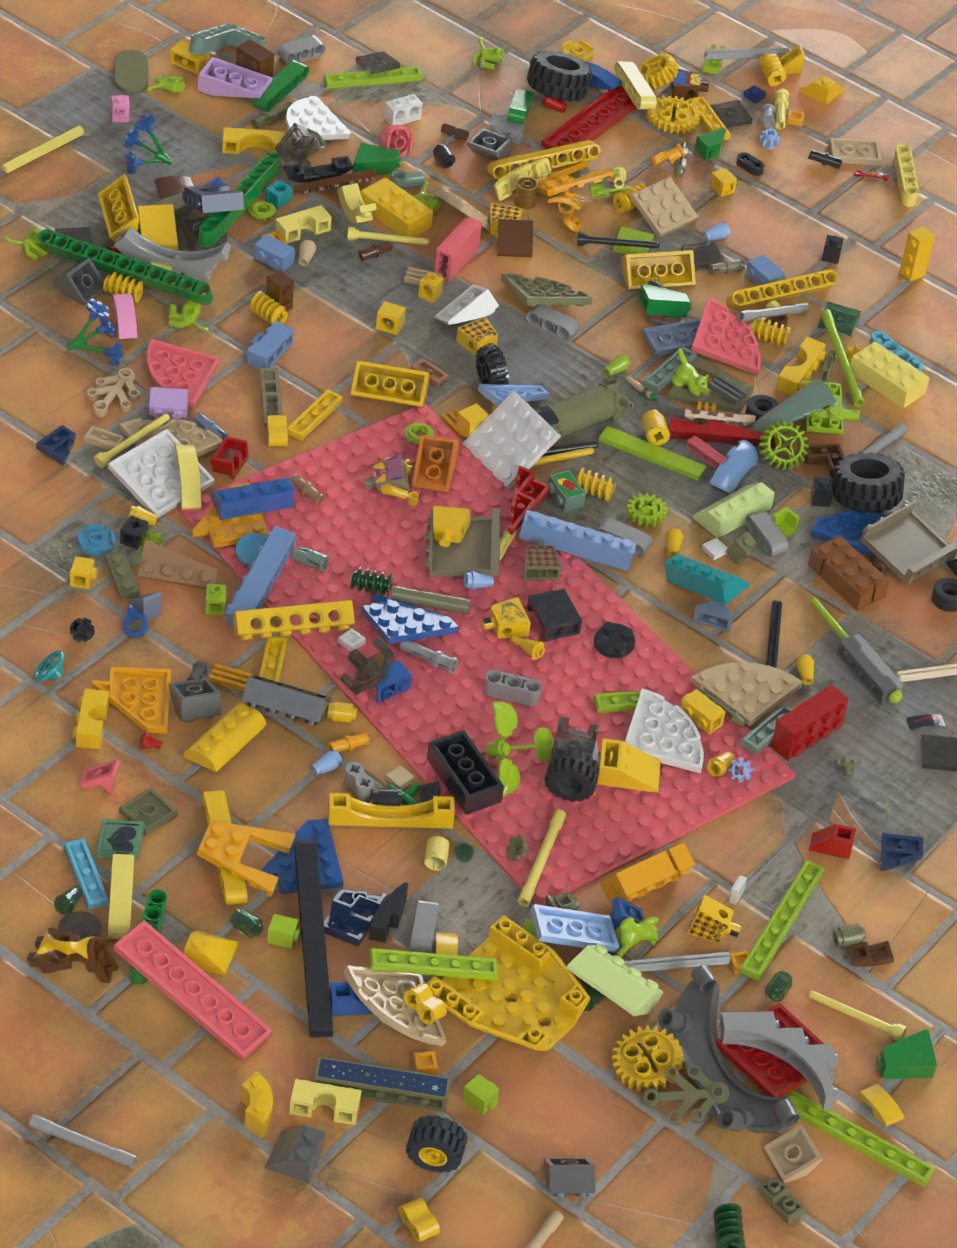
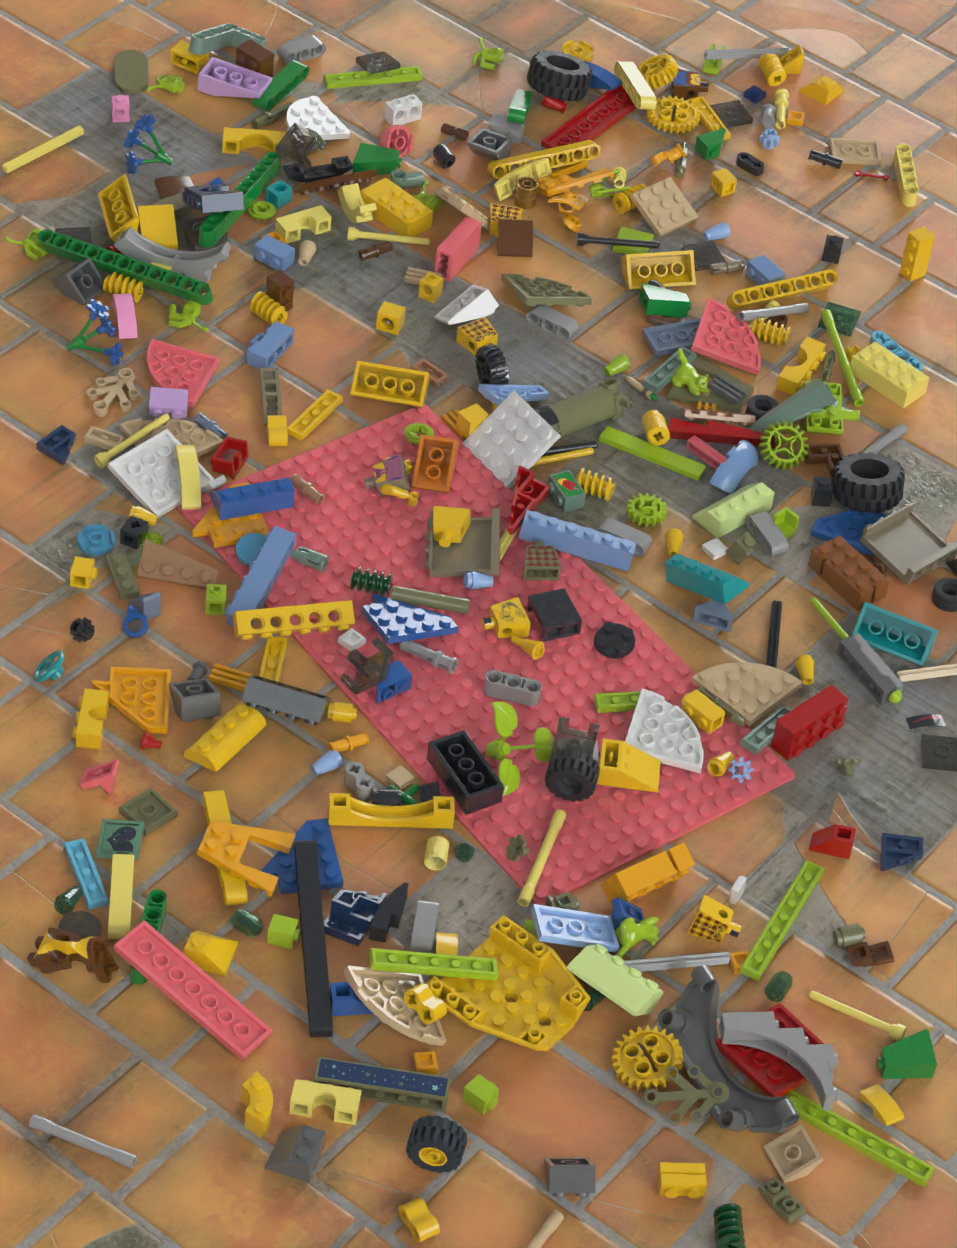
none -> white tile [203,475,227,493]
none -> yellow brick [657,1162,707,1199]
none -> teal slope [852,602,940,666]

